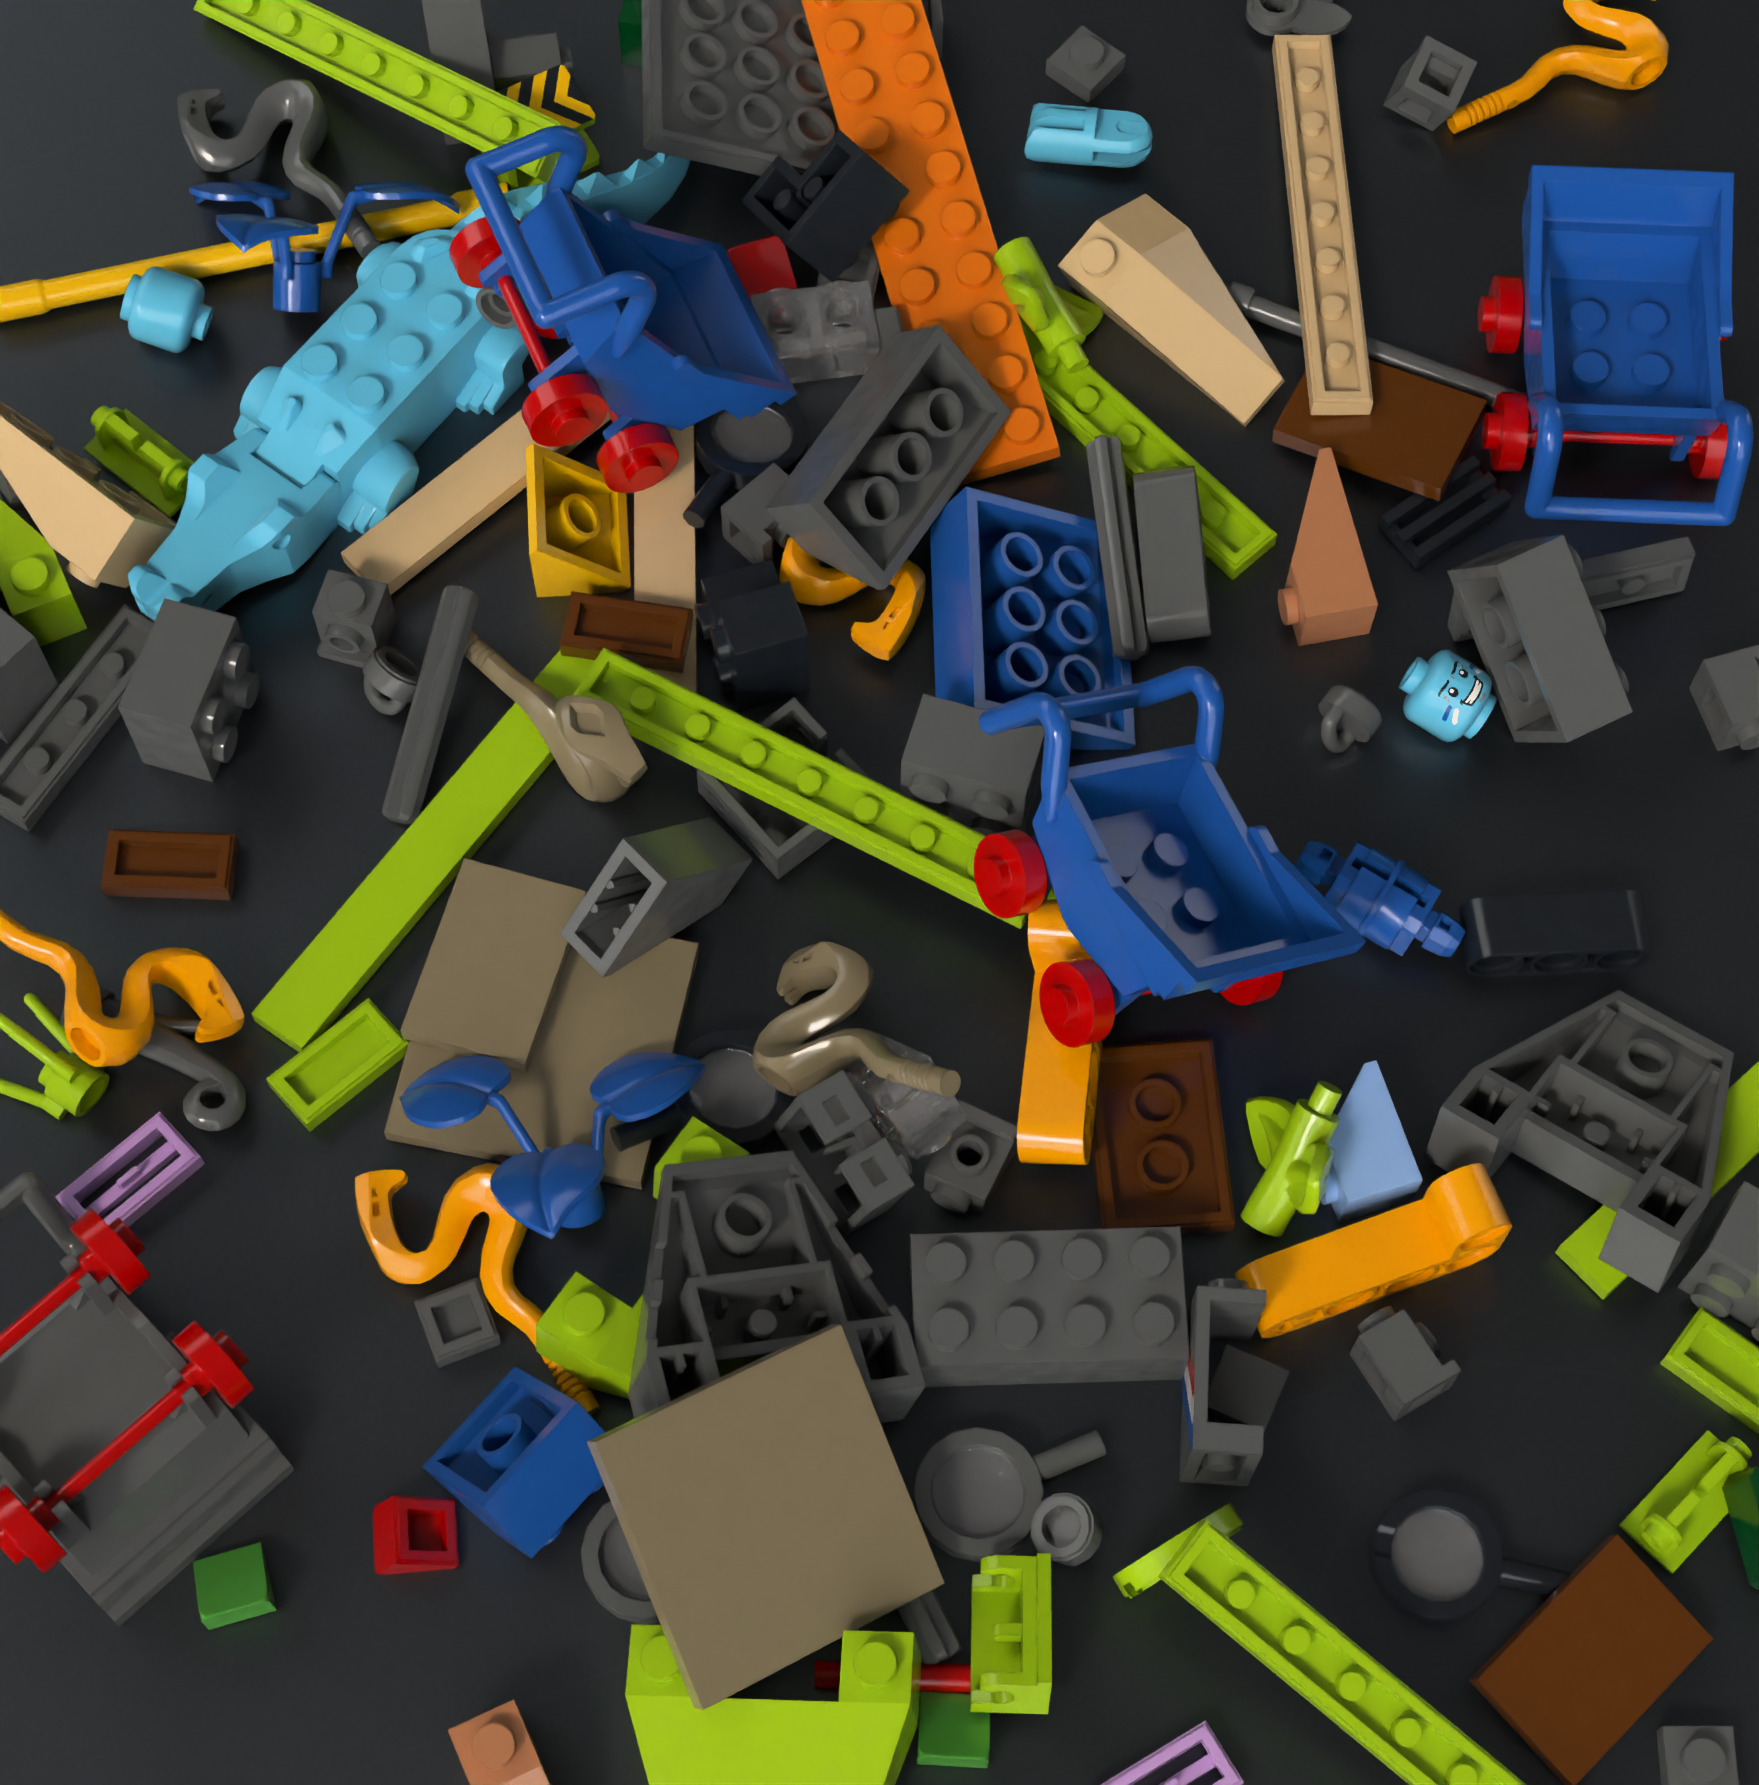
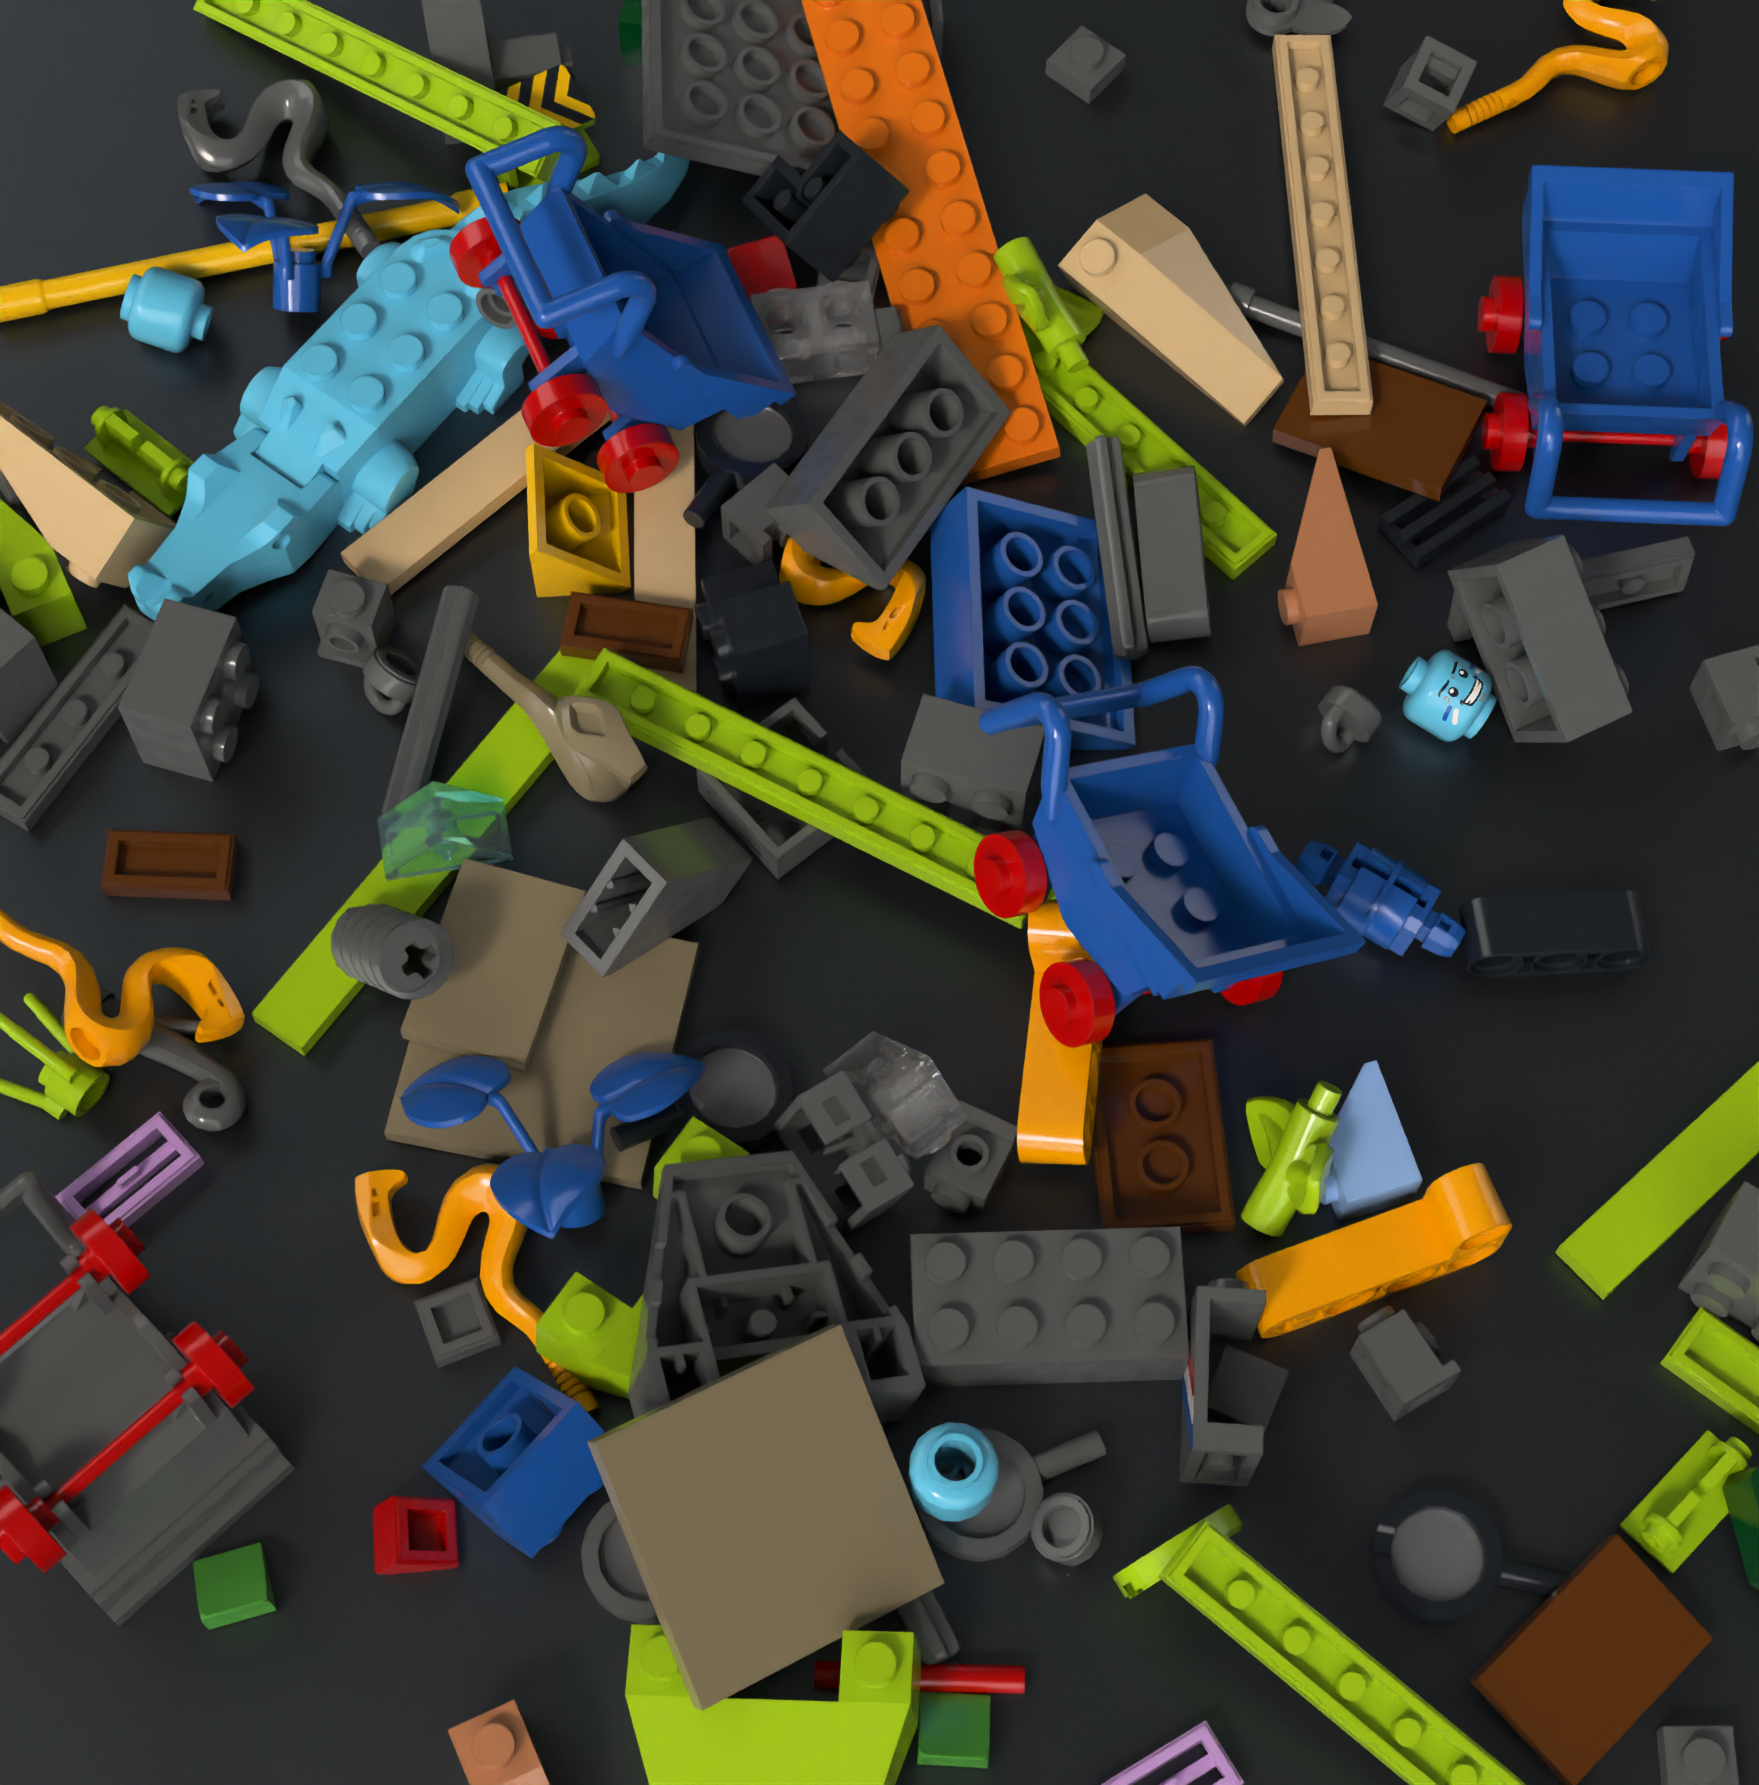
lime tile [266,998,409,1132] -> none
dark tan animal [753,941,961,1097] -> none
lime hinge [970,1553,1052,1715] -> none
medium azure arm [1024,103,1153,168] -> none
dark grey wedge [1423,990,1734,1293] -> none
none -> dark grey piece [331,903,455,999]
none -> clear light blue slope [377,781,513,881]
none -> medium azure head [908,1422,999,1522]

